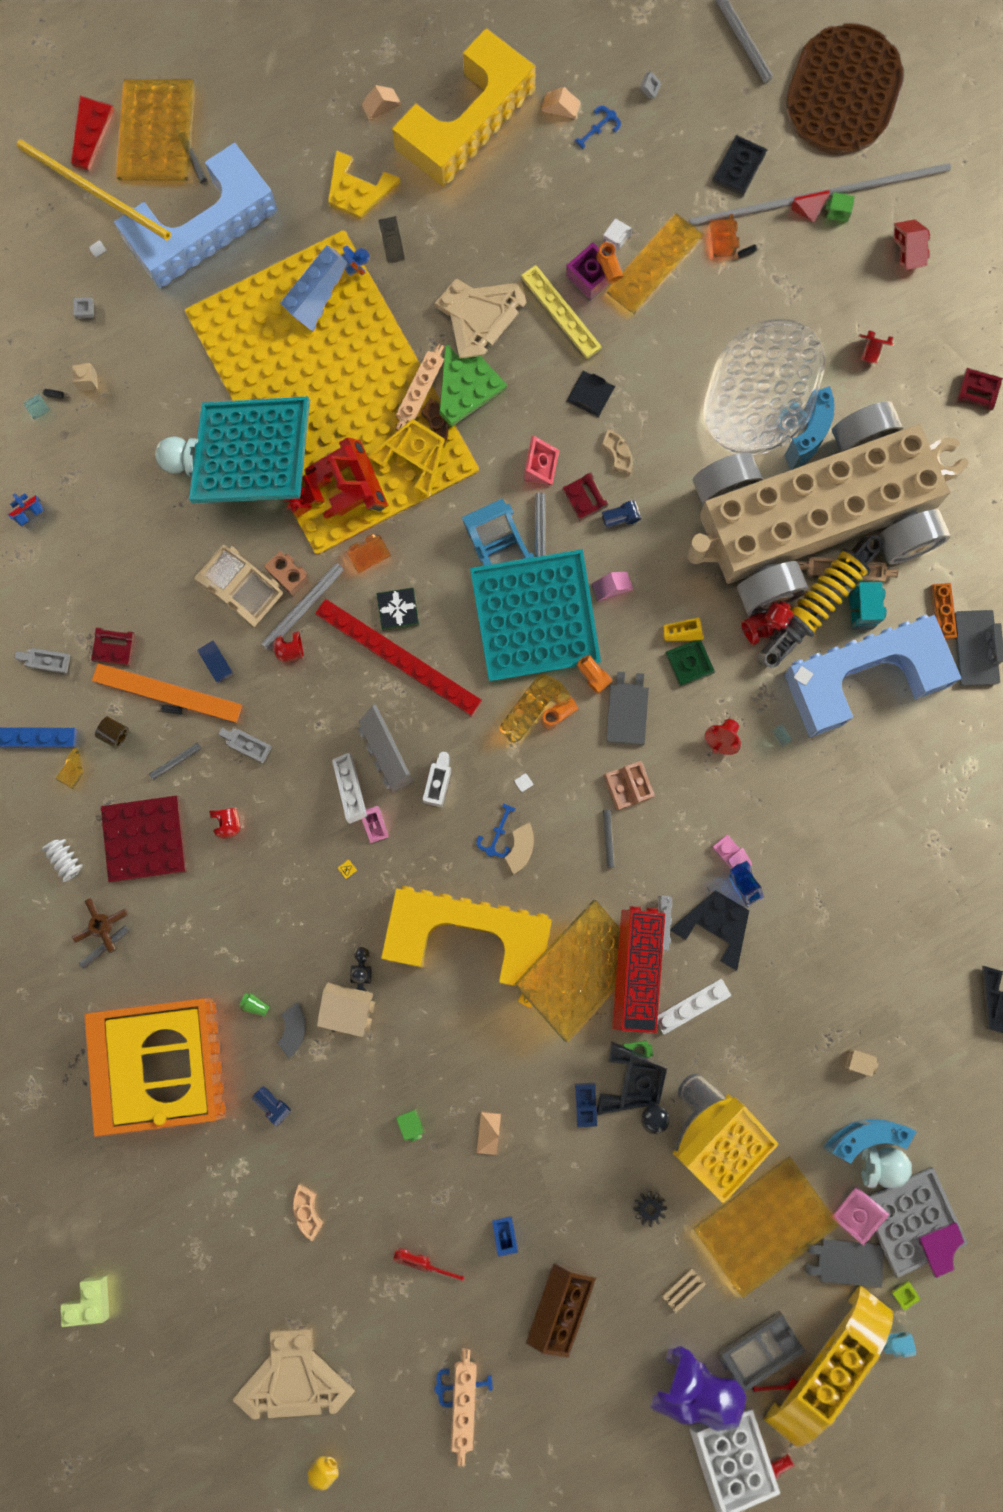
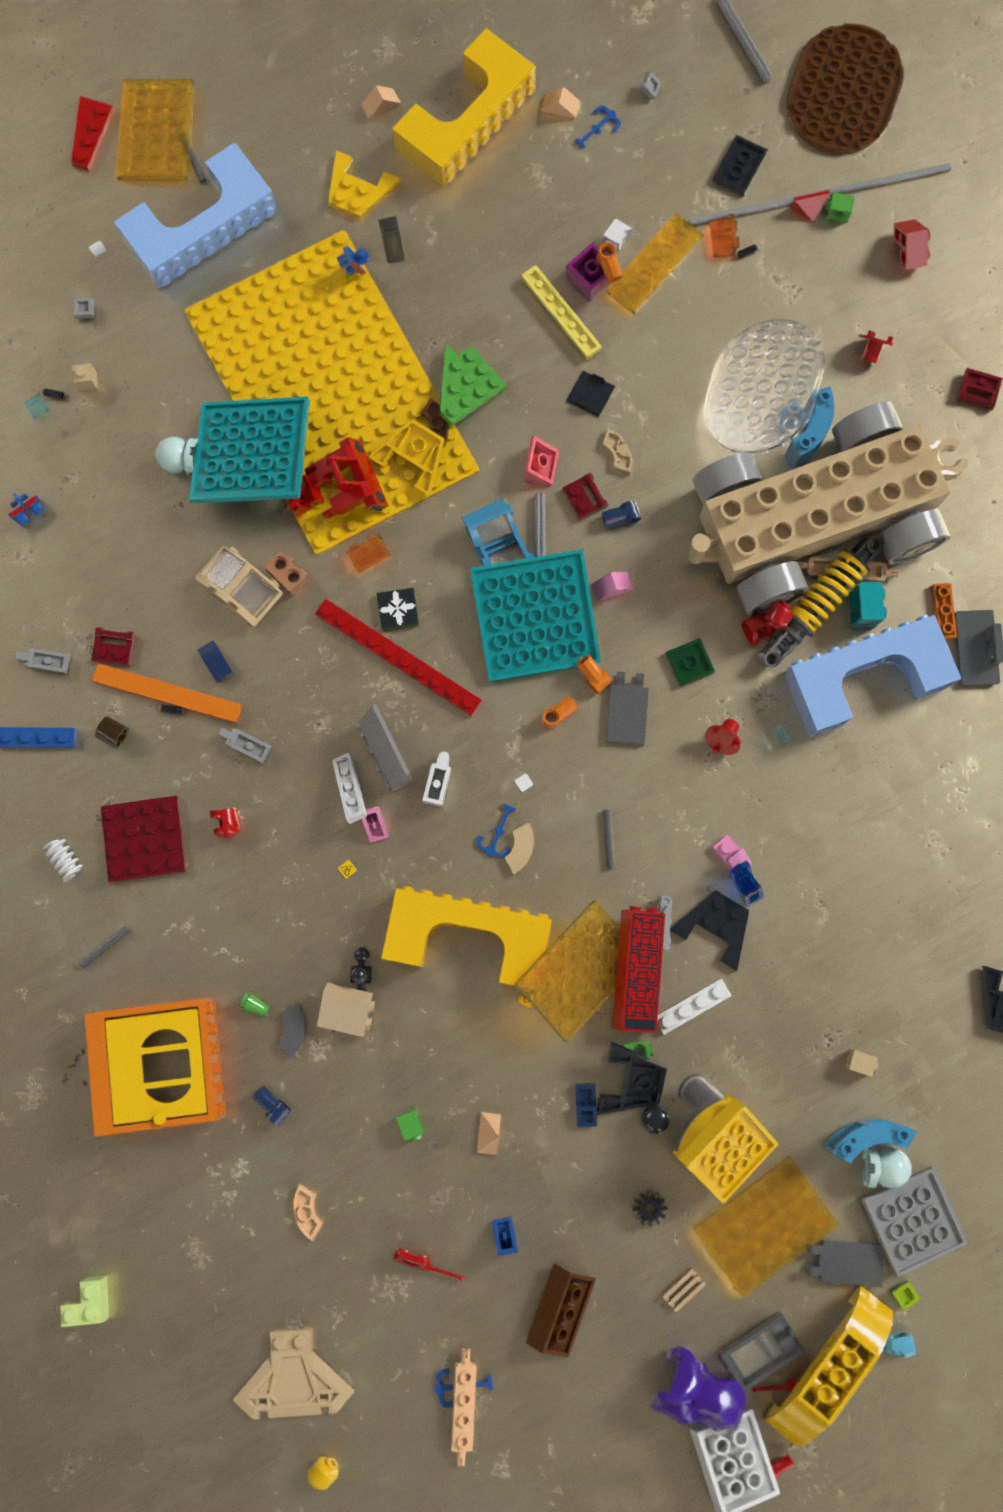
yellow piece [16,140,171,240] -> none
clear yellow slope [56,747,84,789] -> none
reddish brown bar [72,898,128,953] -> none
dark grey bar [149,742,202,780] -> none
light grey axle [262,563,343,650] -> none
red helmet [273,631,304,662] -> none
medium blue wedge [280,245,348,331] -> none
light nougat plate [395,343,444,431] -> none
tan plate [435,278,526,359] -> none
clear yellow beam [500,674,571,743] -> none
nougat slope [603,761,655,811] -> none
yellow slope [663,617,704,641] -> none
white sticker [794,666,813,685] -> none
bright pink tile [831,1186,889,1246] -> none
magenta tile [918,1222,965,1278] -> none

